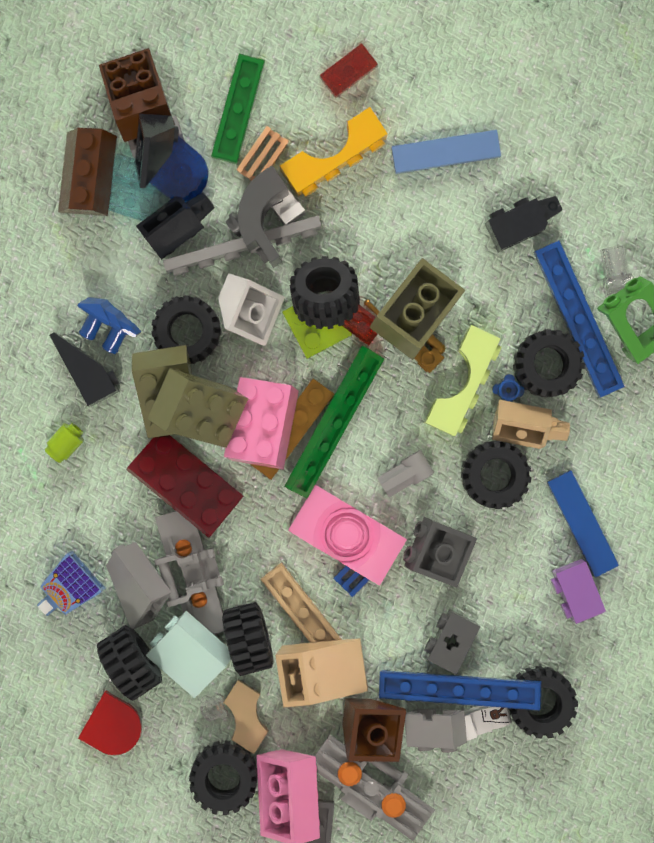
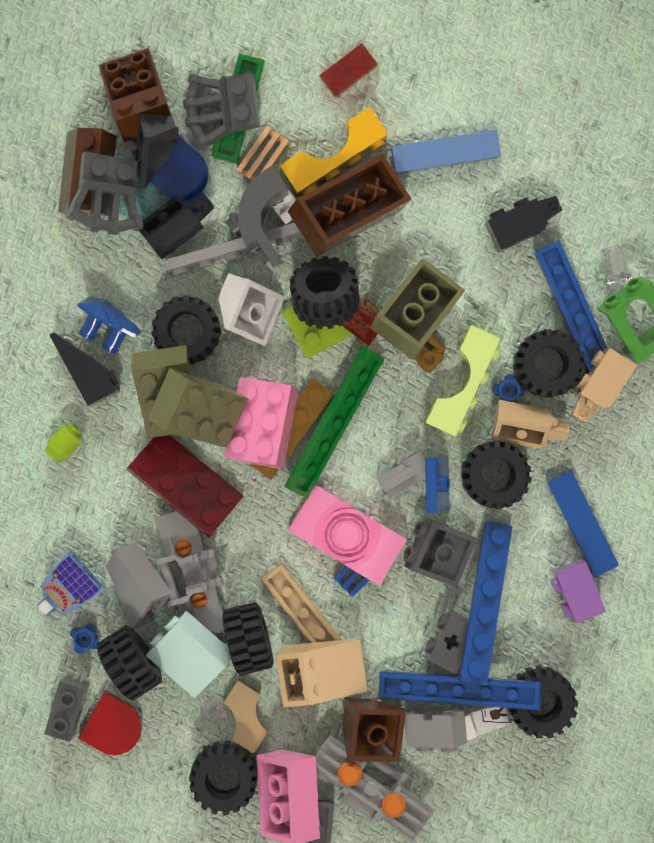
none -> dark grey brick [44,676,90,742]
none -> dark grey plate [65,152,143,235]
none -> blue plate [70,623,100,653]
none -> dark grey plate [183,72,261,150]
none -> reddish brown brick [287,154,411,257]
none -> blue plate [425,456,450,513]
none -> blue plate [458,521,513,686]
none -> tan hinge [571,348,637,423]

